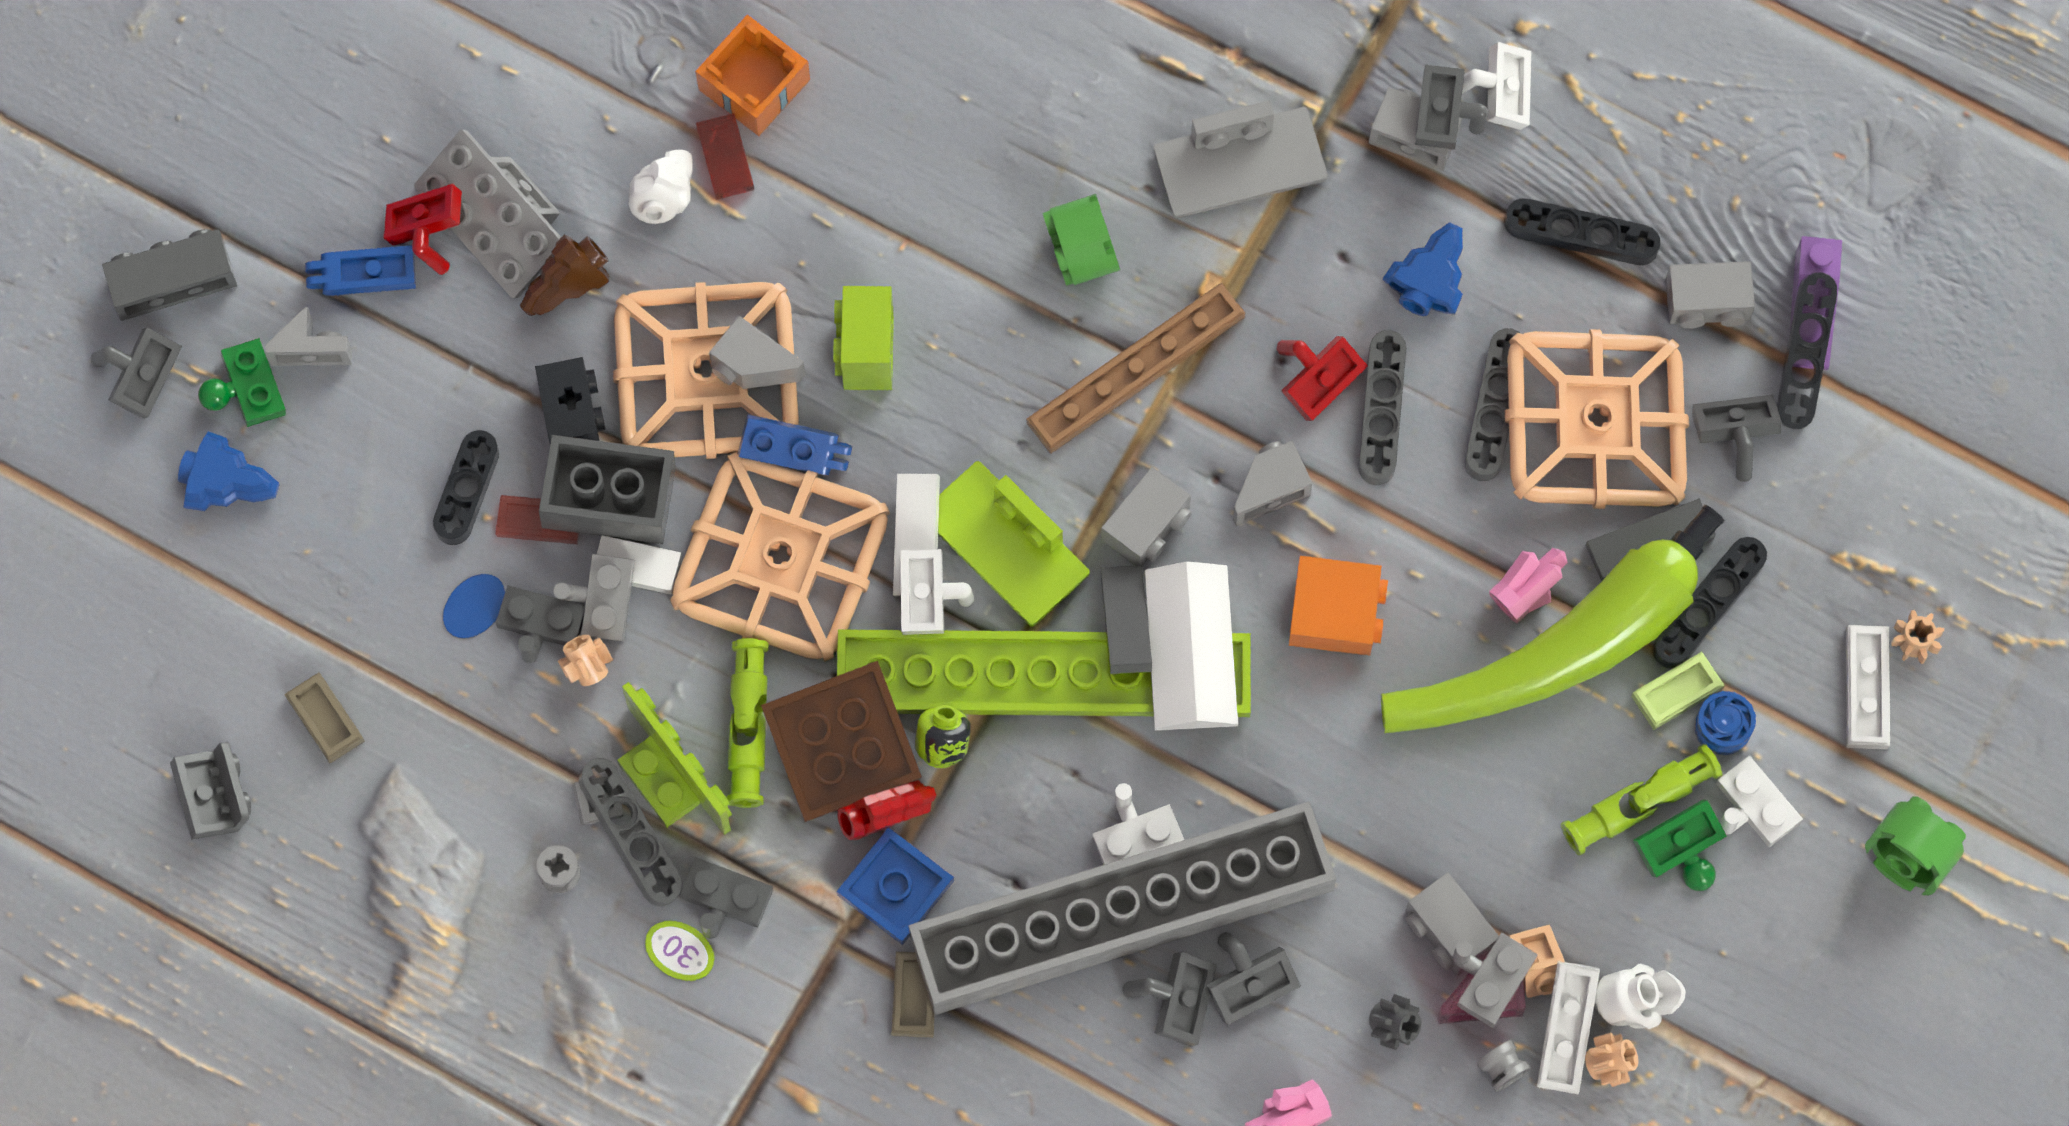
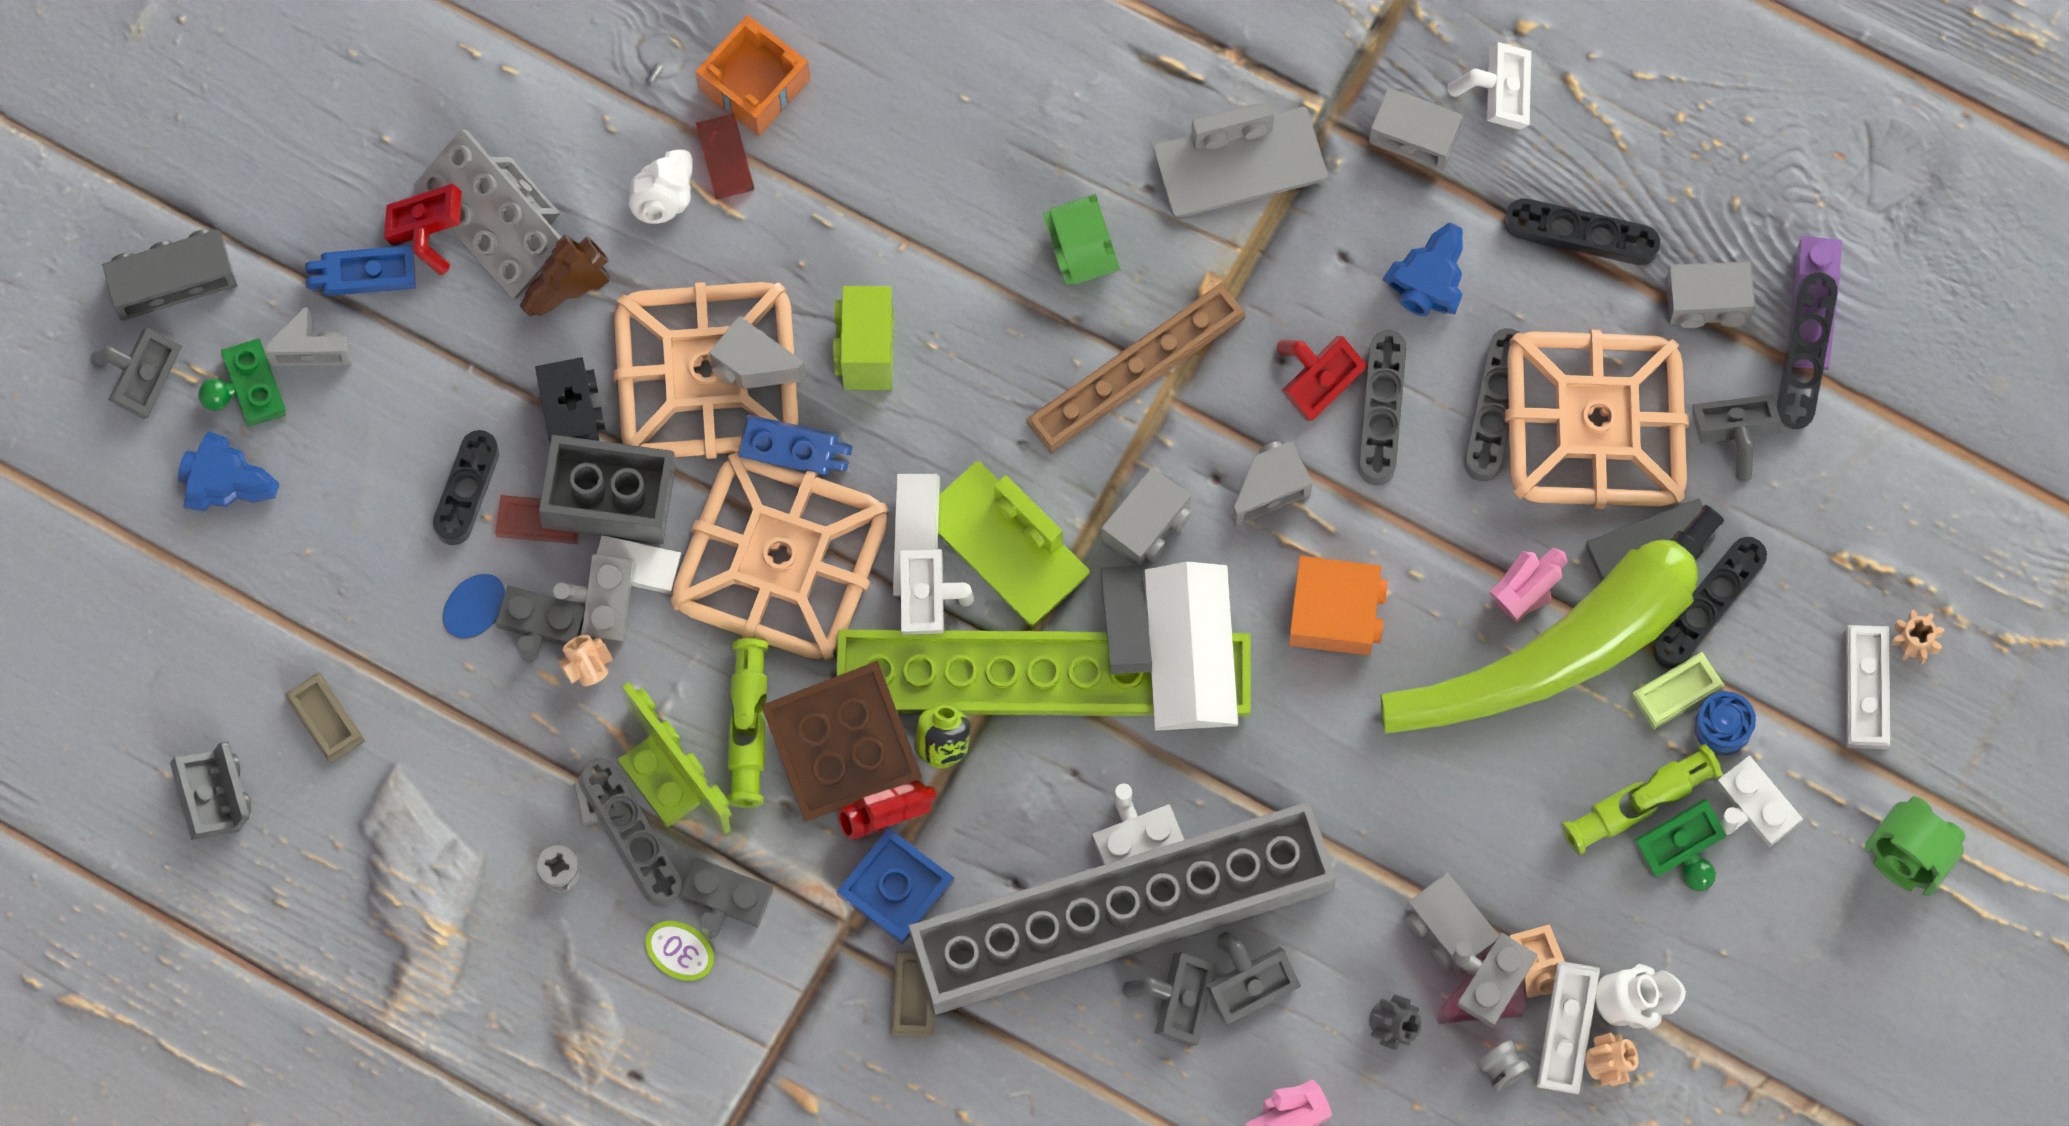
dark grey plate [1415,64,1488,150] -> none

